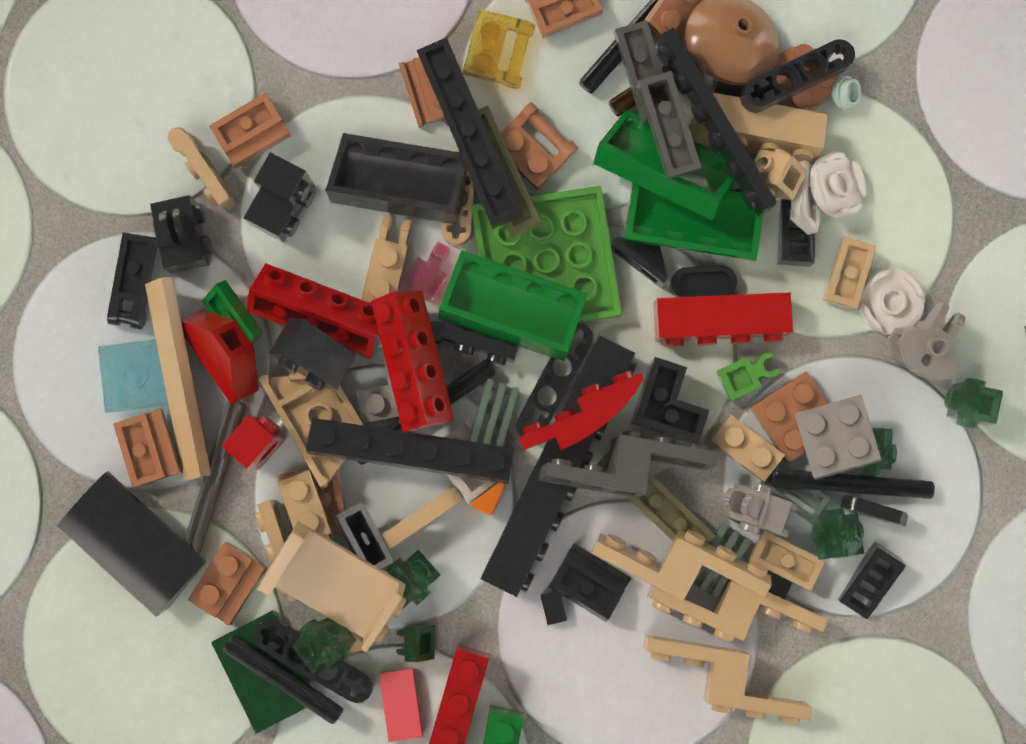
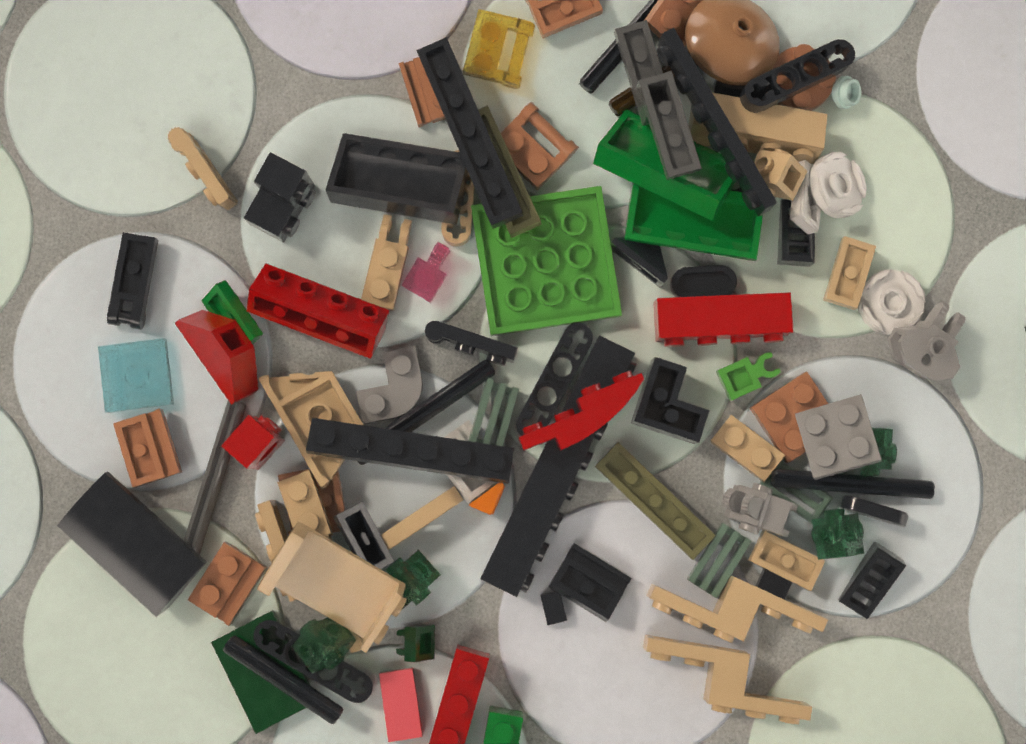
tan tile [145,276,211,481] -> none
black brick [150,195,212,274] -> none
nougat plate [209,92,292,169] -> none
black brick [269,318,356,391] -> none
red brick [371,290,454,432] -> none
green slope [438,250,588,361] -> none
dark grey bracket [539,431,718,498] -> none
tan bracket [592,529,772,601] -> none
clear green brick [944,378,1003,428] -> none

